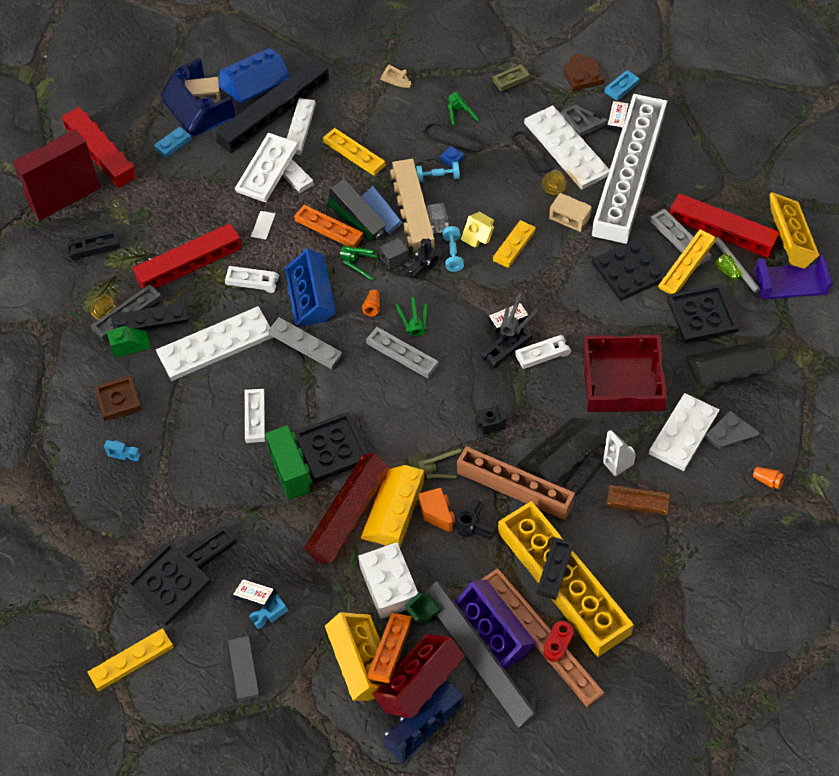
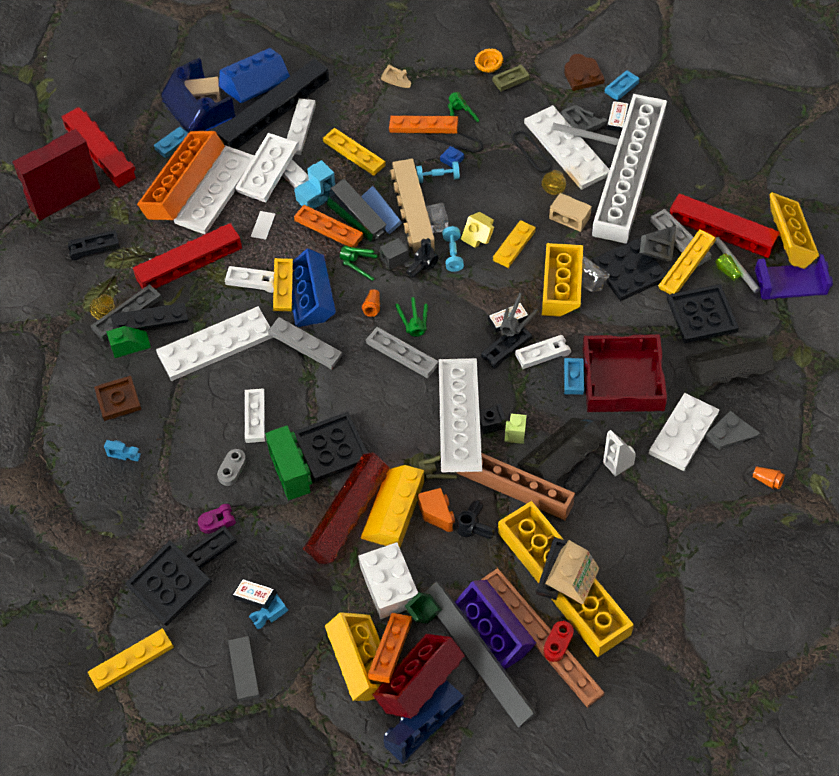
clear orange plate [607,485,670,515] -> none
none -> orange brick [137,131,225,220]
none -> white plate [174,146,254,234]
none -> magenta plate [198,504,236,534]
none -> light grey plate [217,449,246,486]
none -> yellow plate [273,258,293,311]
none -> medium azure brick [295,160,335,209]
none -> orange plate [389,116,458,133]
none -> white plate [439,358,482,472]
none -> light orange hat [475,49,504,73]
none -> yellowish green brick [505,414,527,444]
none -> yellow slope [542,243,583,317]
none -> tan slope [545,540,599,604]
none -> light grey bar [552,123,619,145]
none -> dark azure plate [564,358,584,395]
none -> clear slope [581,256,610,292]
none -> dark grey wing [639,226,676,262]

